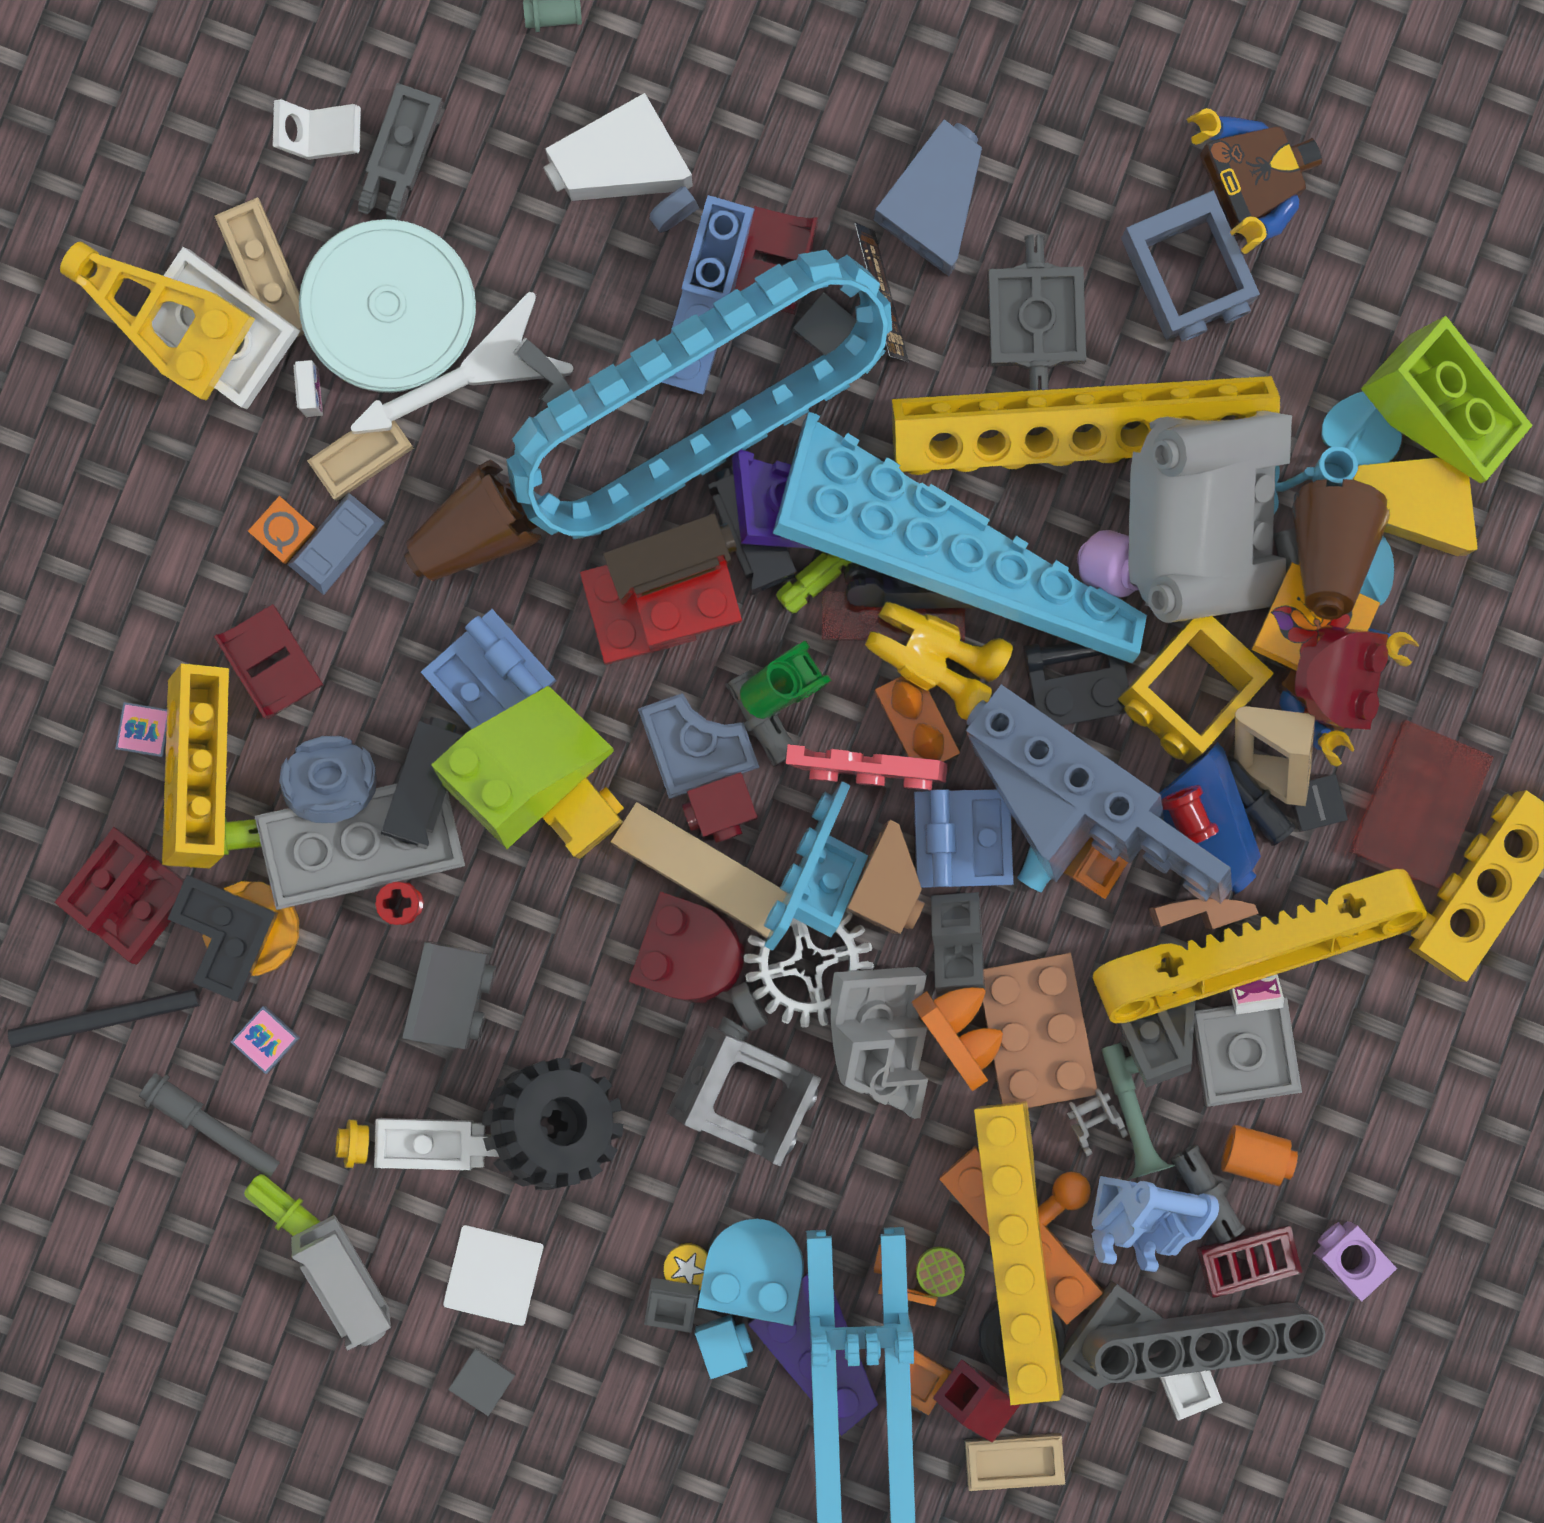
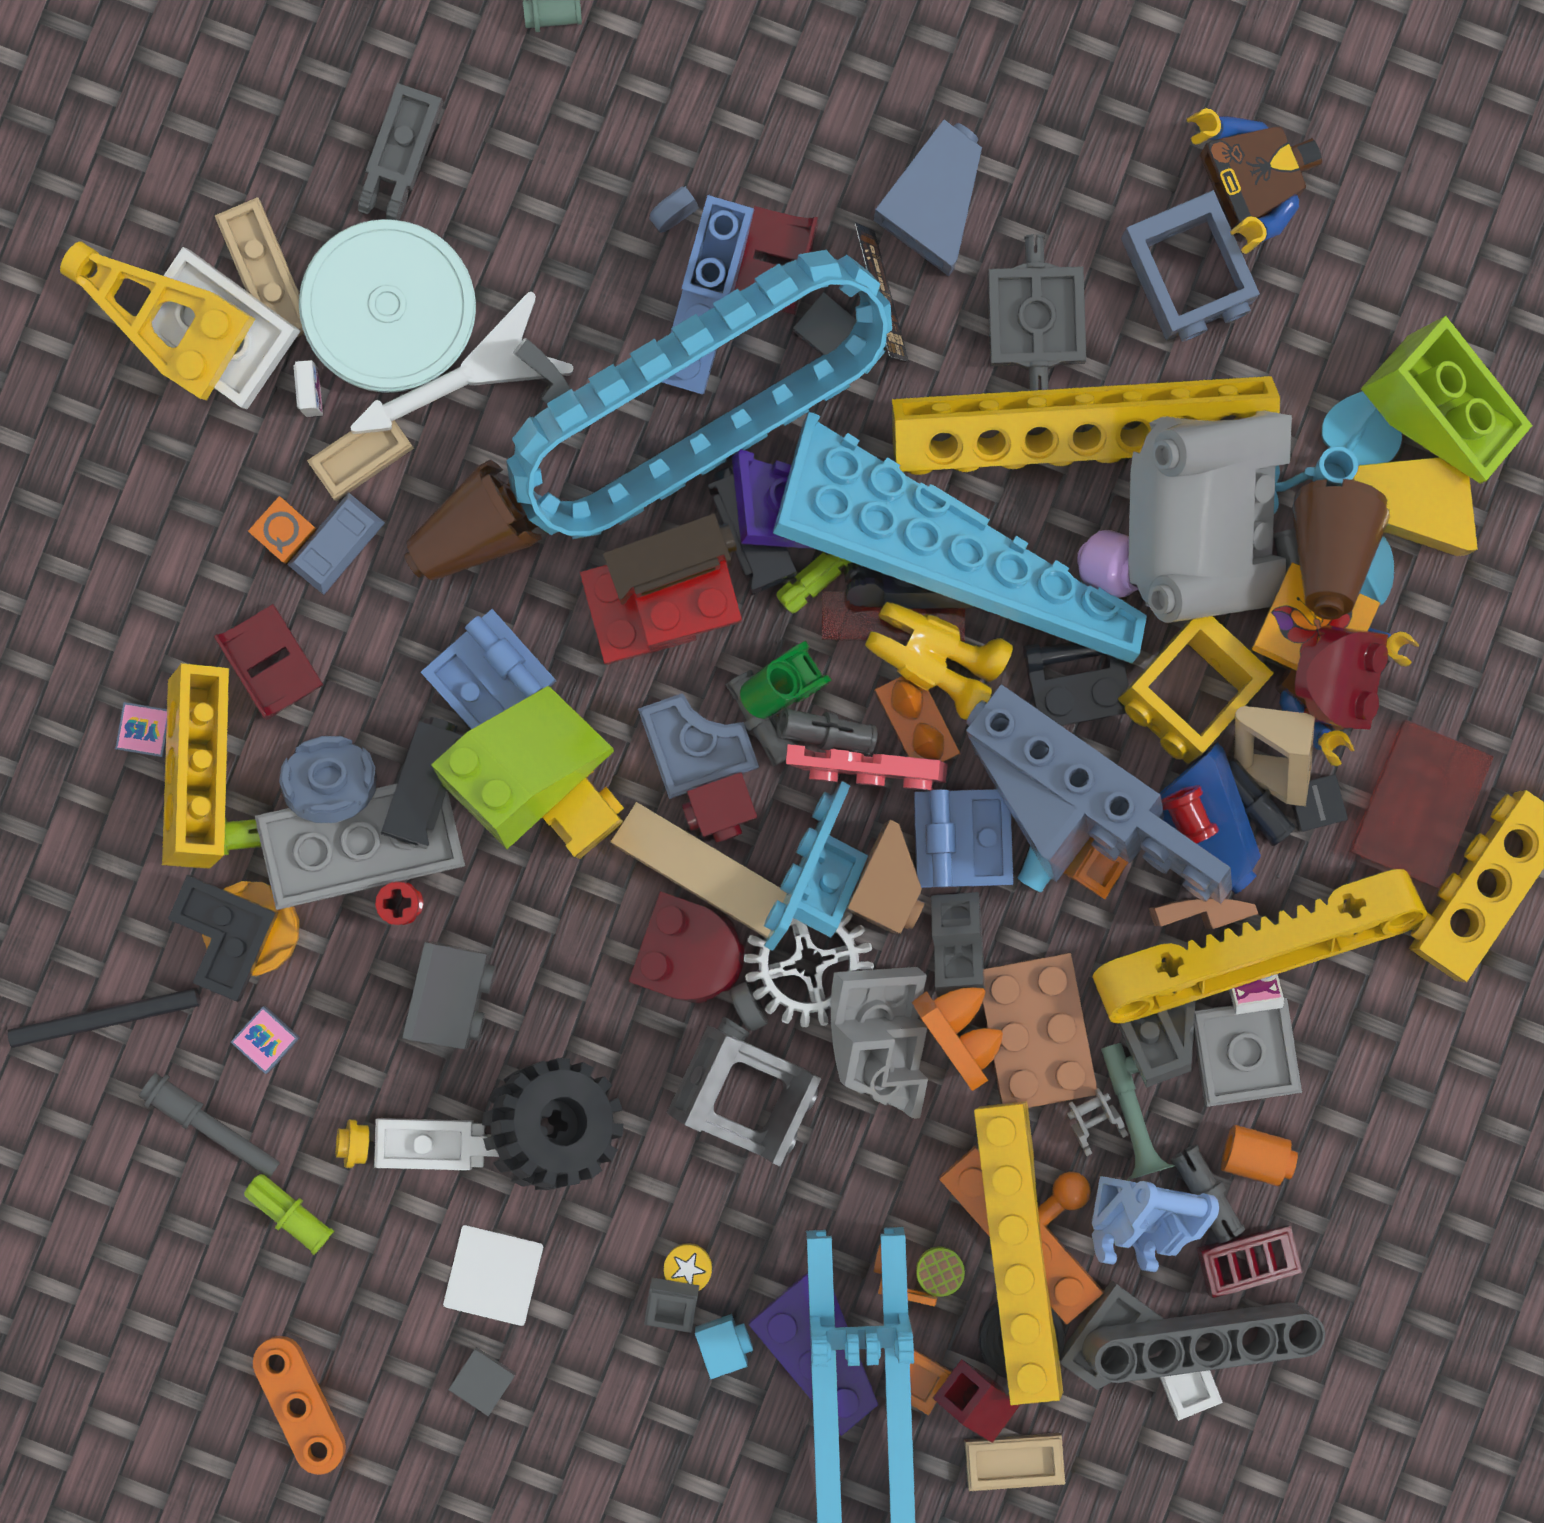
dark red slope [54,827,184,965] -> none
white bracket [273,99,361,160] -> none
light grey window [291,1215,391,1351] -> none
white slope [543,93,693,201] -> none
medium azure slope [697,1219,804,1326] -> none
lavender brick [1313,1221,1397,1302] -> none
none -> orange plate [253,1336,346,1475]
none -> dark grey pin [777,708,877,755]

